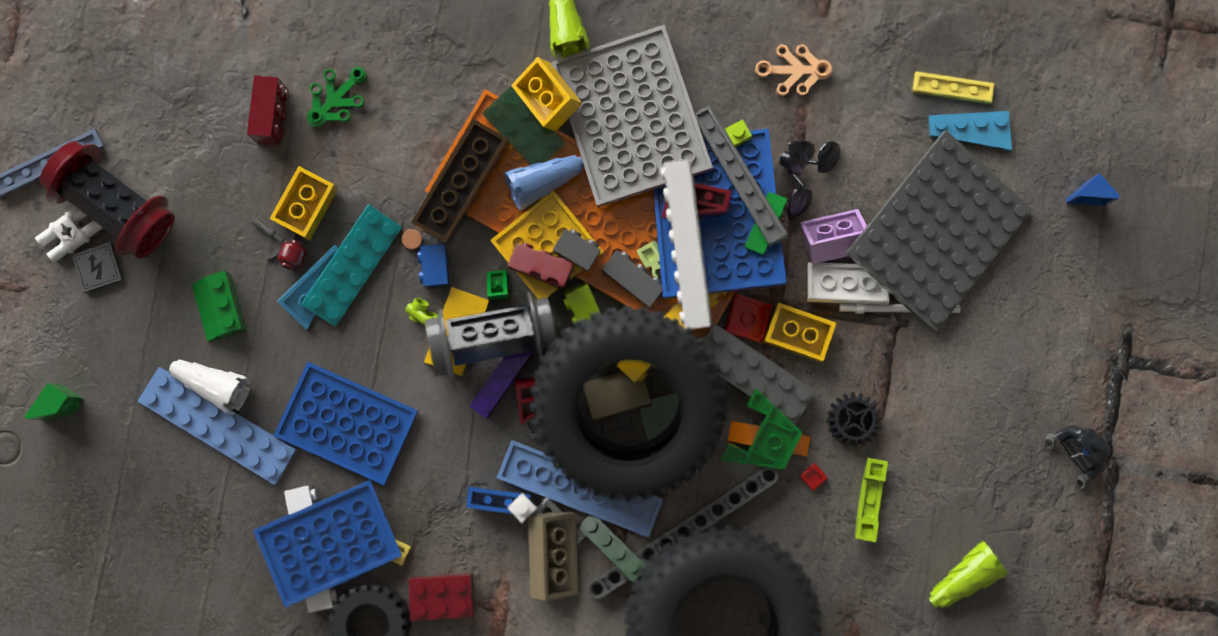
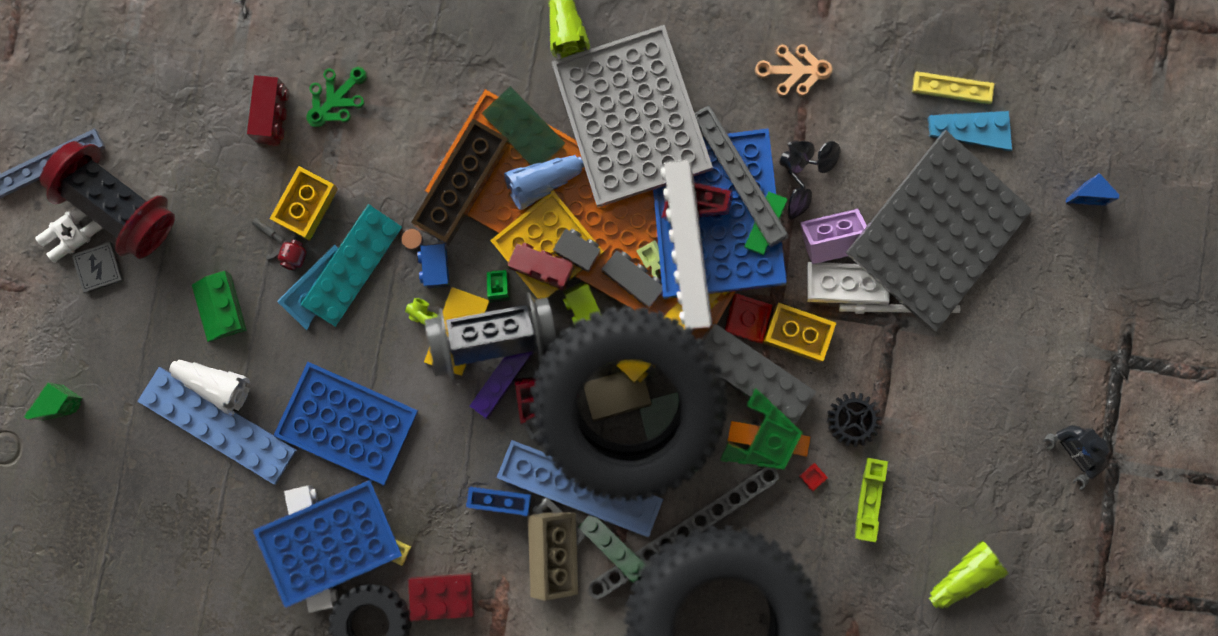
white plate [507,493,537,523] -> none
yellow brick [511,57,583,132] -> none
lime plate [725,119,752,148] -> none

